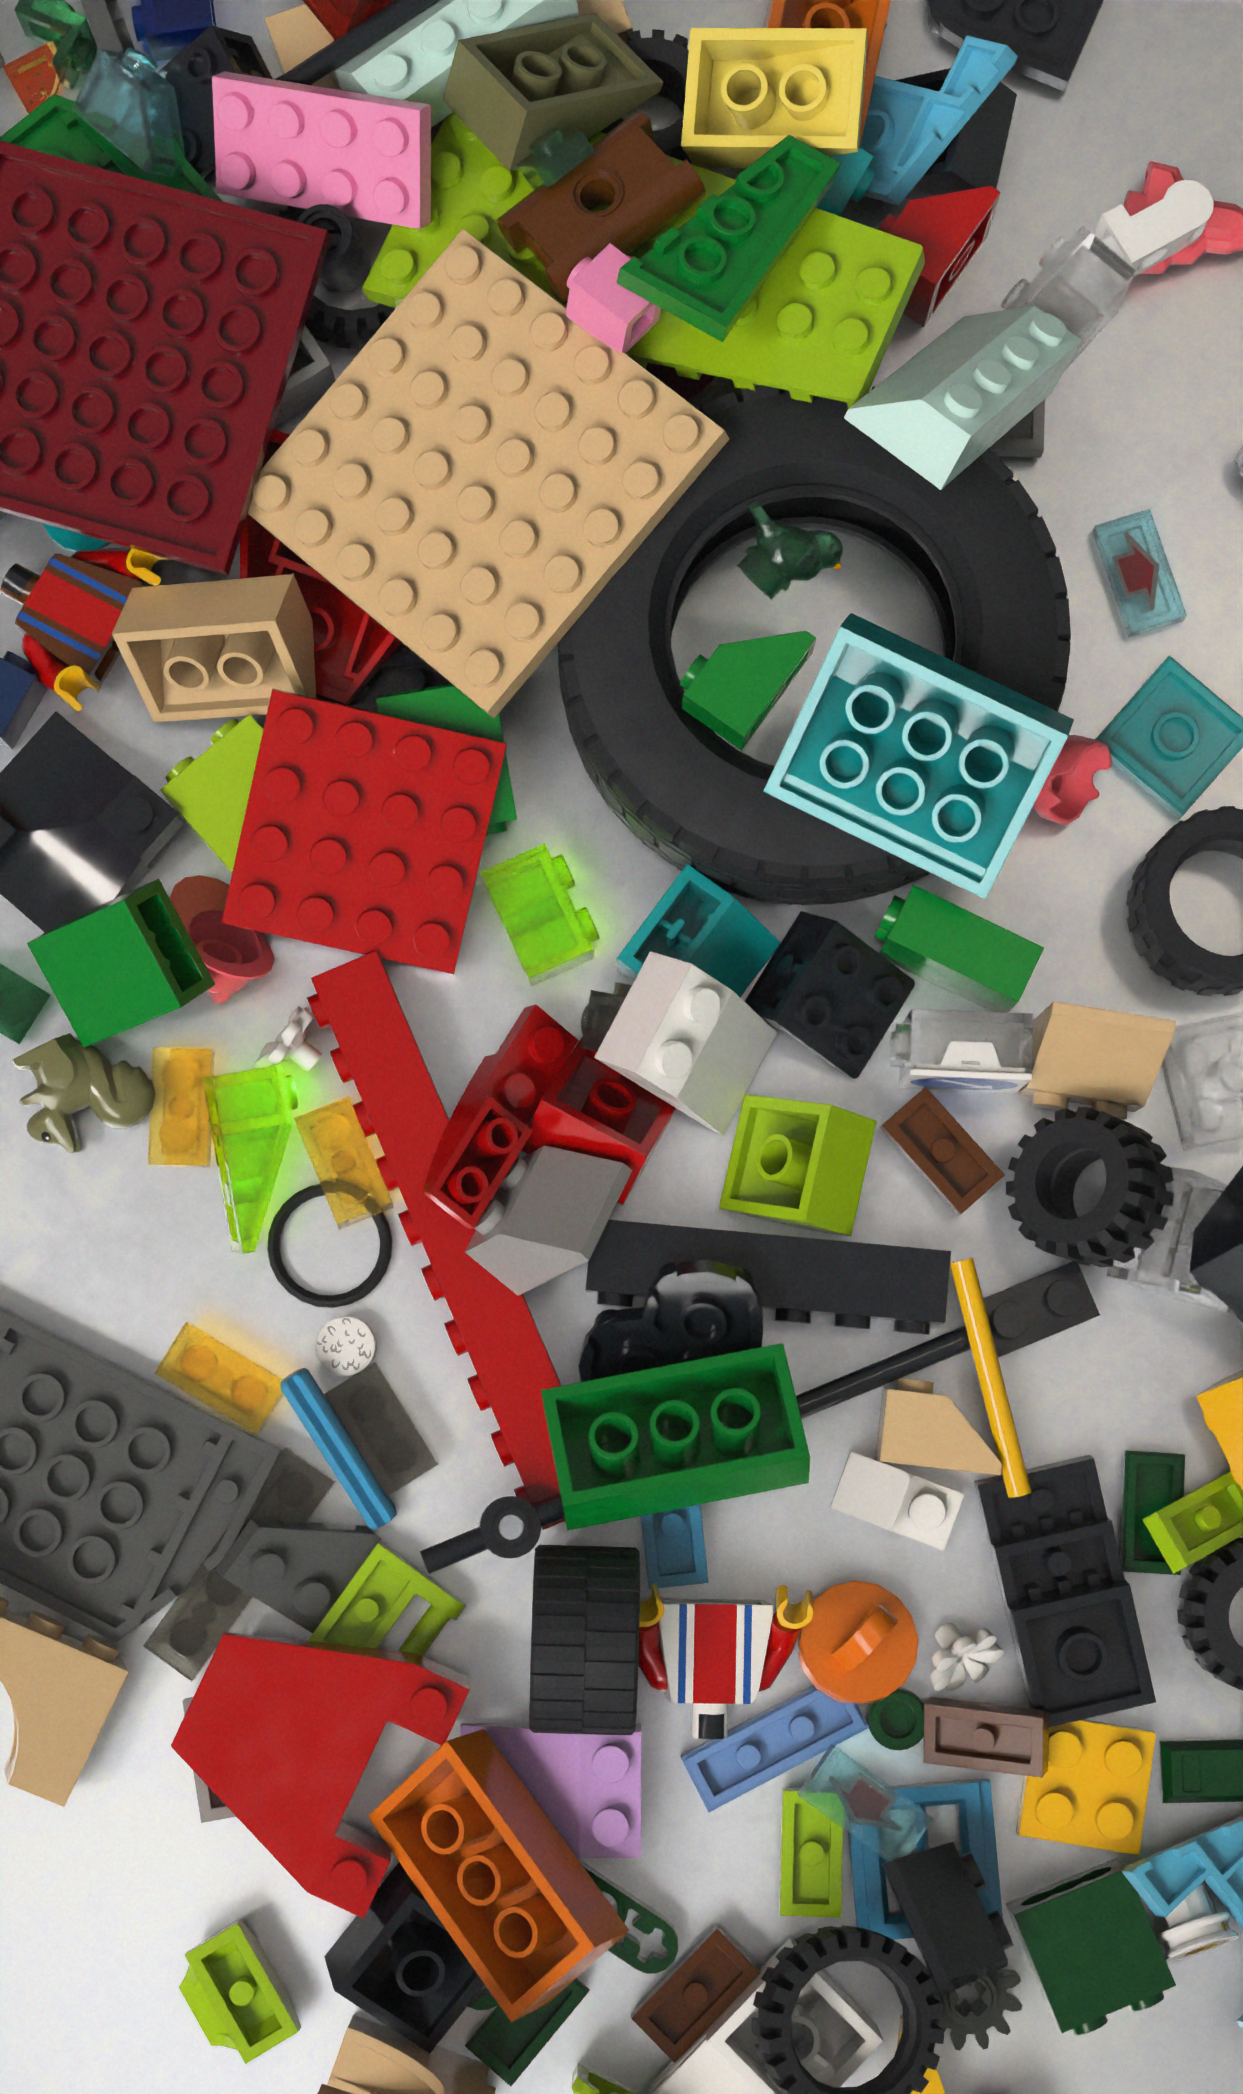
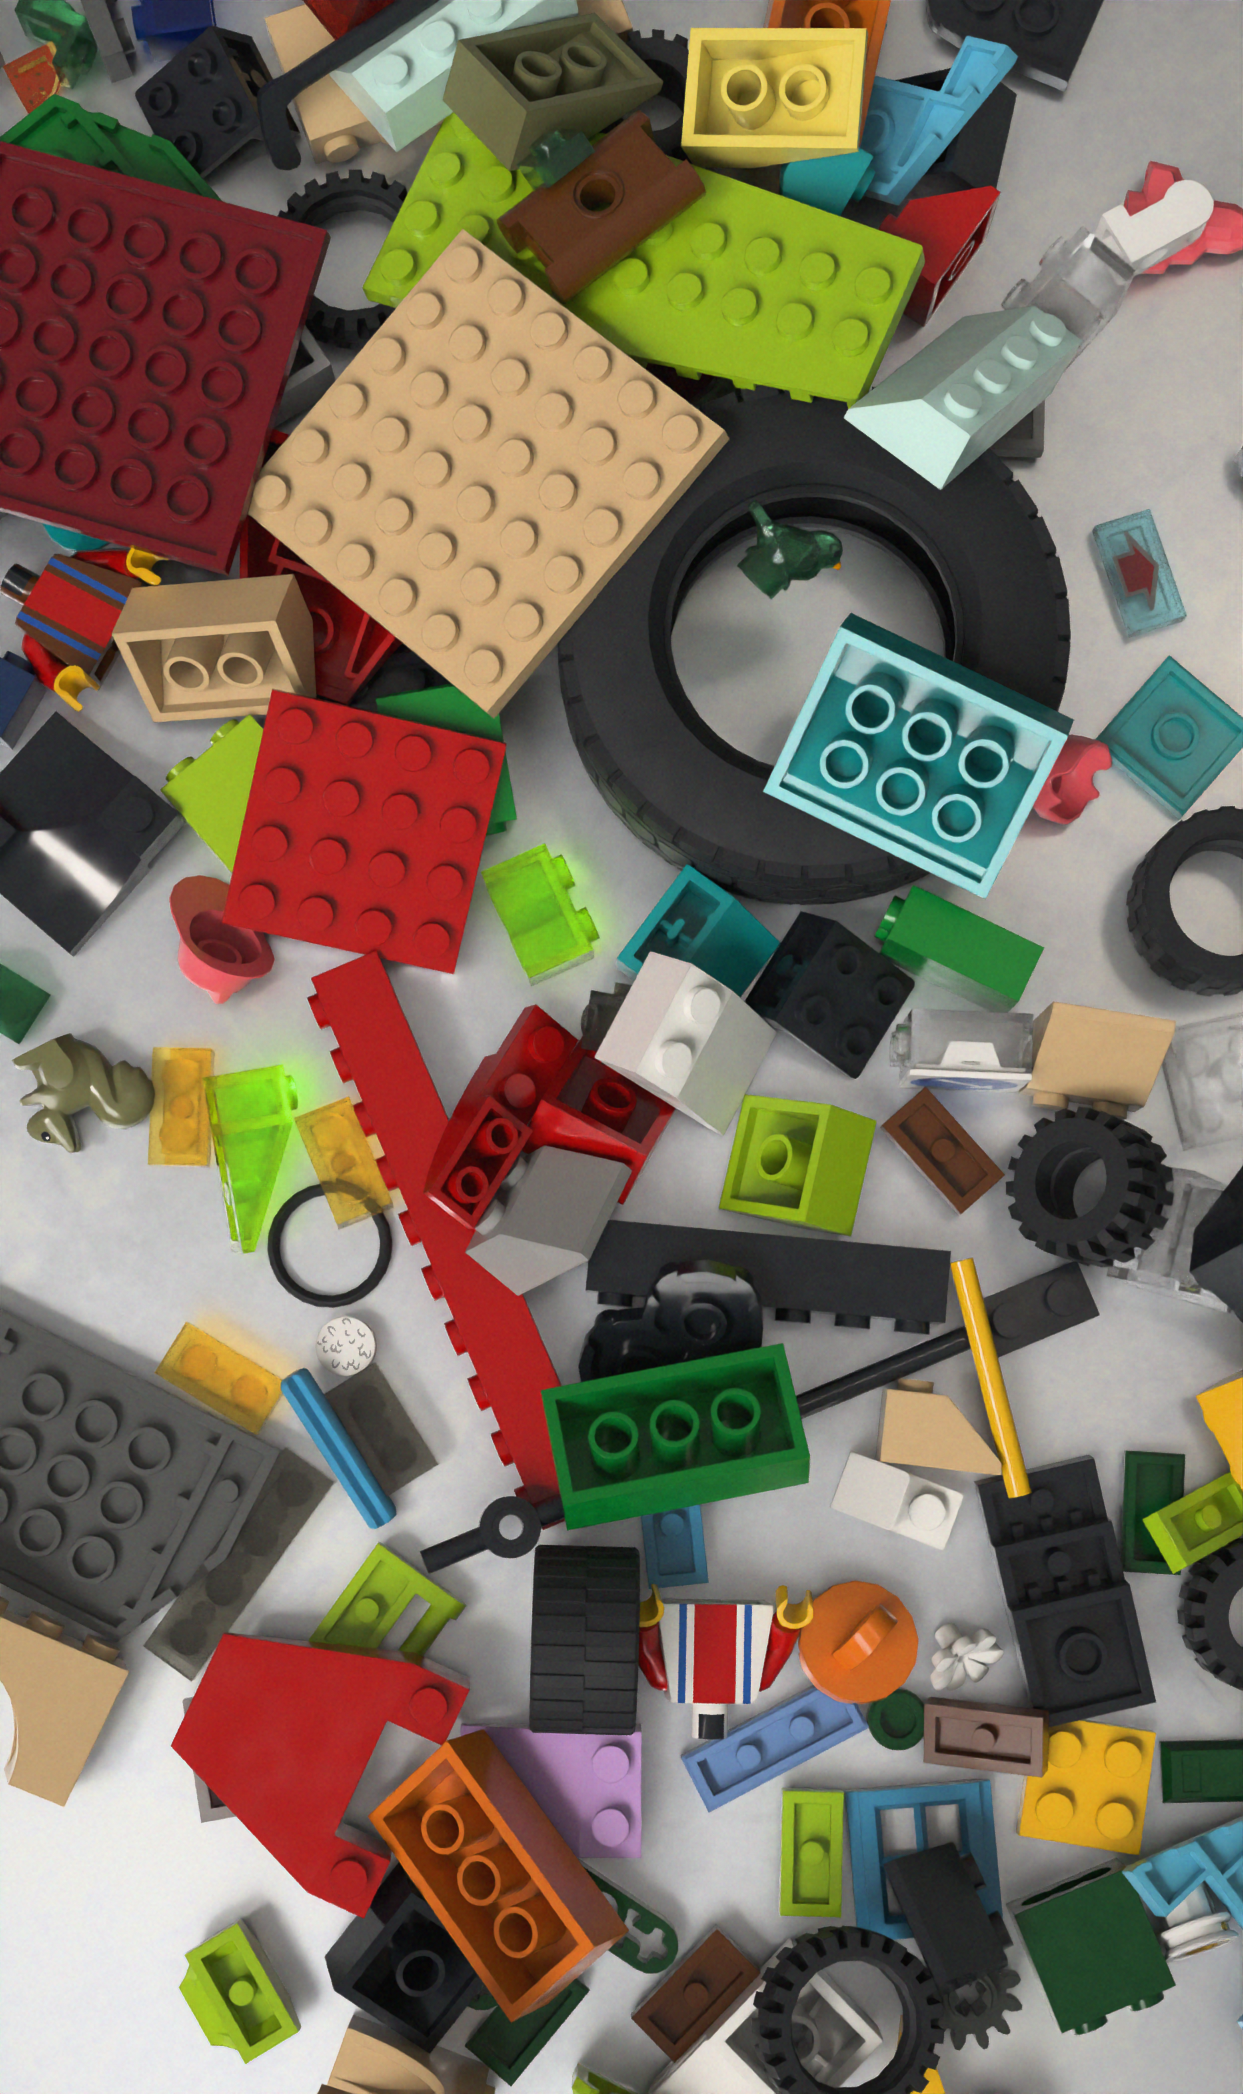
green brick [27,878,215,1048] -> none
clear light blue slope [71,48,186,178] -> none
bright pink plate [212,71,431,229] -> none
dark grey wing [215,1519,382,1633] -> none
white plant [253,1006,322,1072] -> none
black pin [297,204,371,292] -> none
bright pink brick [565,243,661,354] -> none
green wing [617,135,841,342] -> none
green slope [680,631,816,750] -> none
clear light blue tile [797,1744,934,1862] -> none

